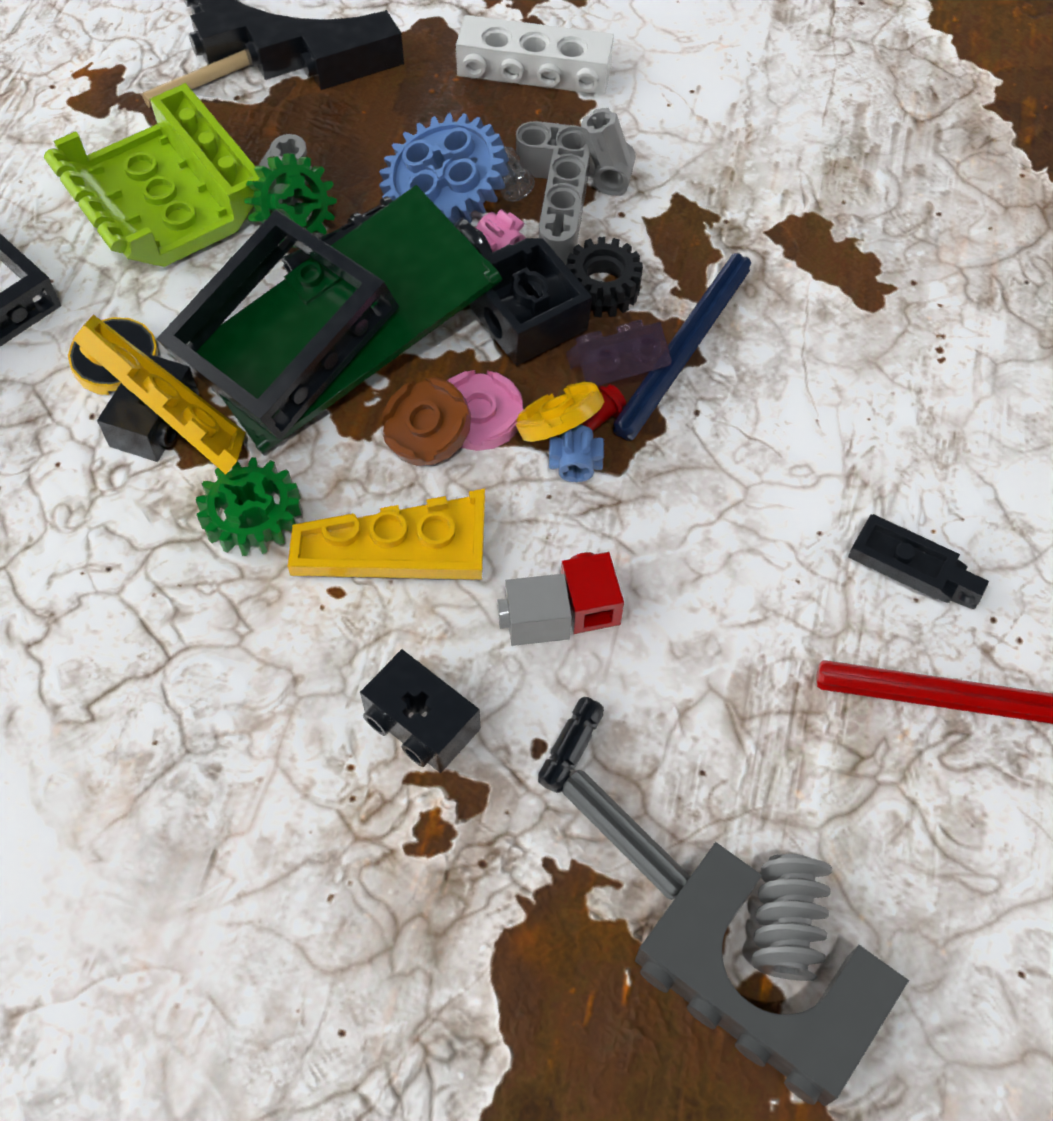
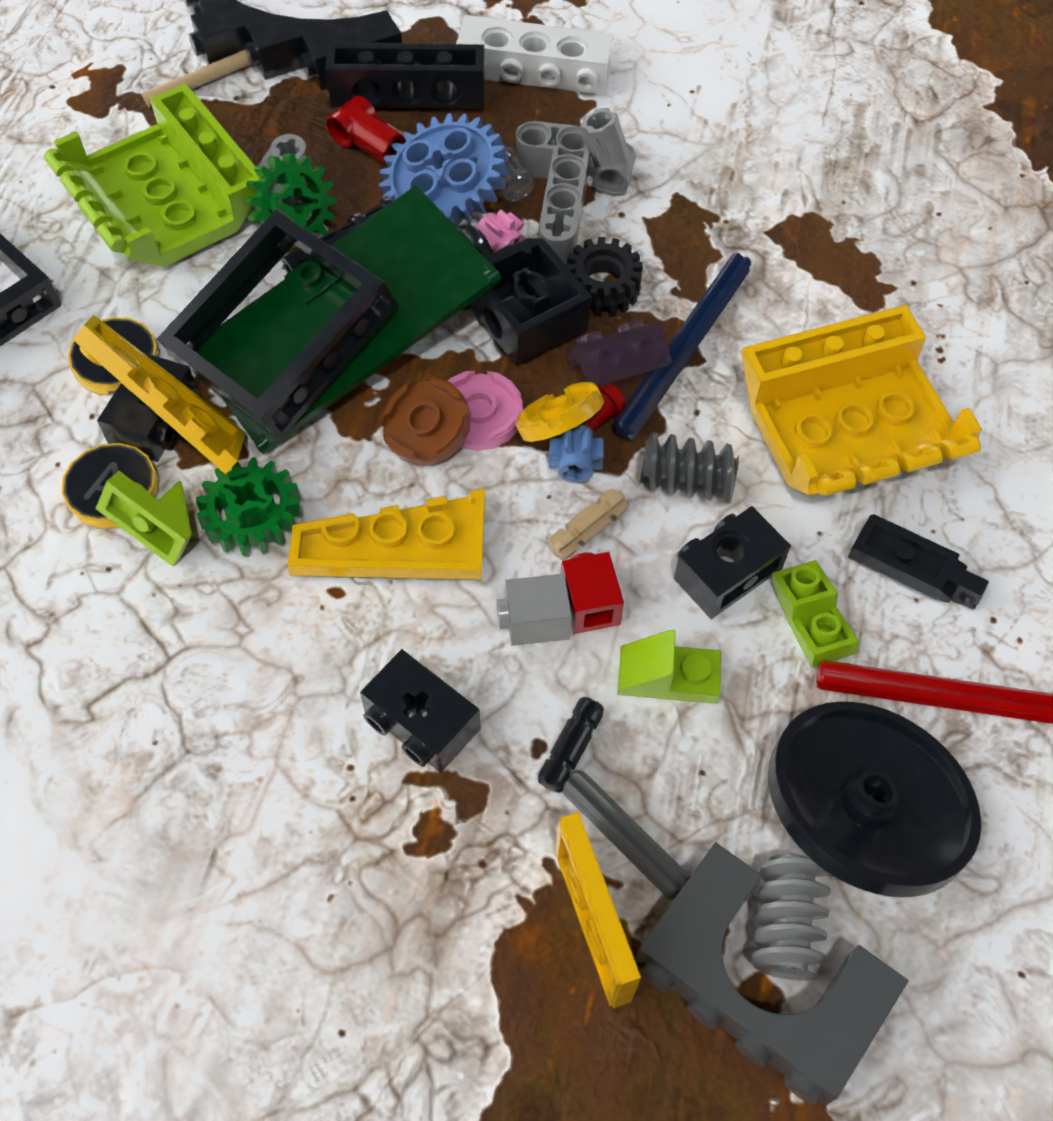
none -> black tile [62,443,159,529]
none -> lime slope [96,471,192,566]
none -> black brick [325,43,485,109]
none -> red piece [326,95,406,164]
none -> tan axle [548,488,628,560]
none -> yellow tile [555,812,641,1009]
none -> lime slope [618,630,721,704]
none -> dark grey piece [639,431,739,504]
none -> black brick [674,506,791,619]
none -> yellow slope [741,305,982,496]
none -> black dish [768,702,981,897]
none -> lime slope [771,560,859,668]

